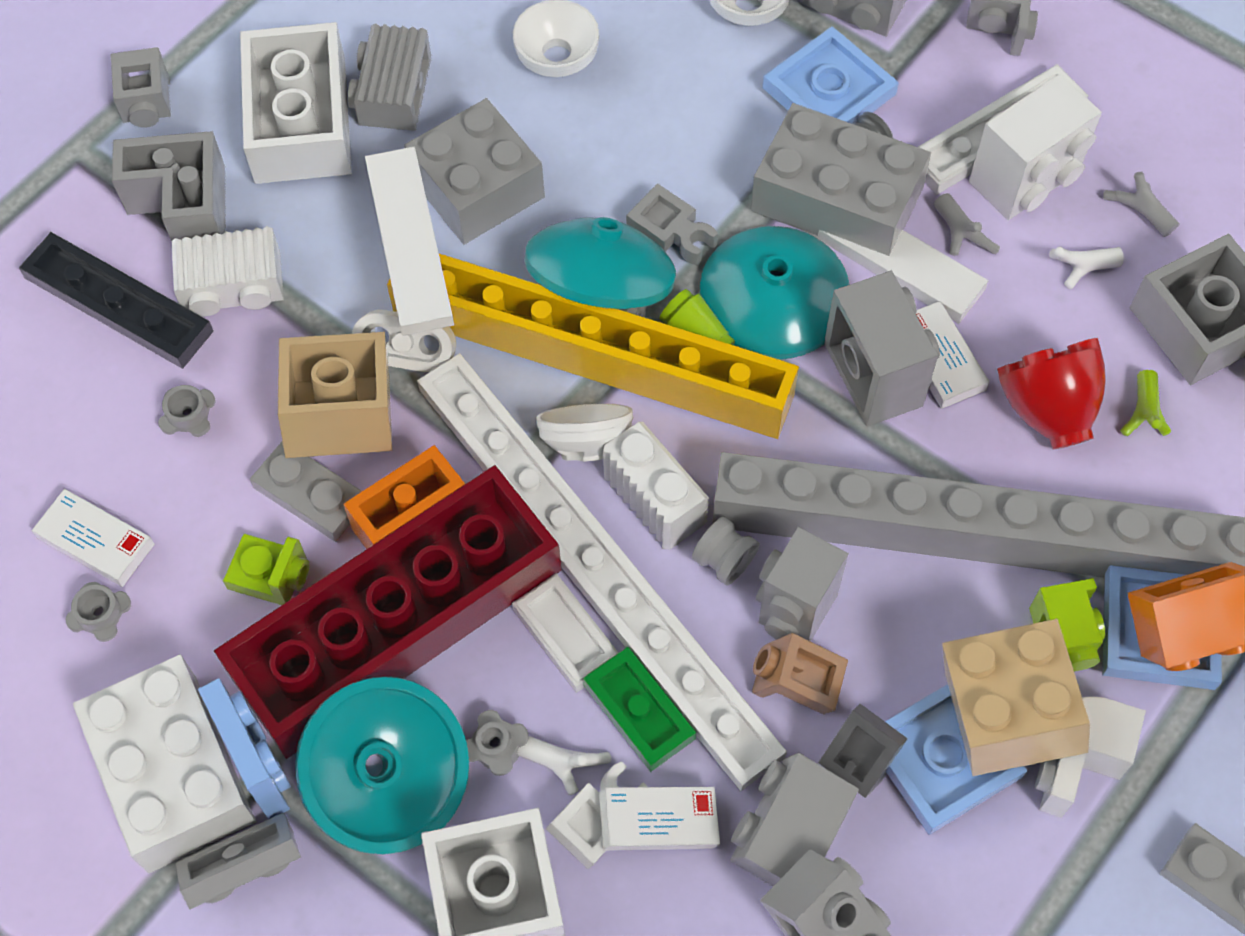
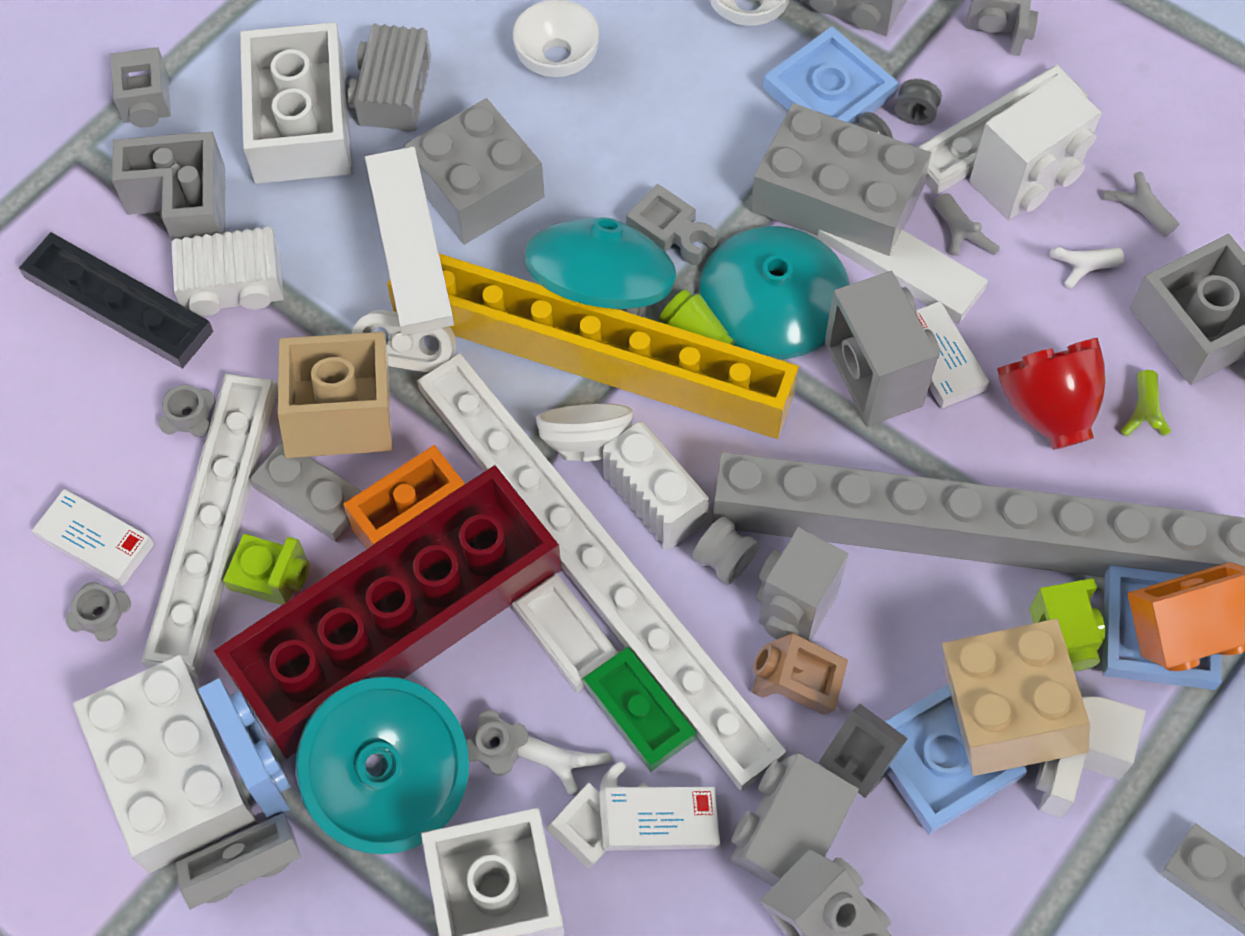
none -> white tile [141,374,278,676]
none -> dark grey bush [894,79,942,125]

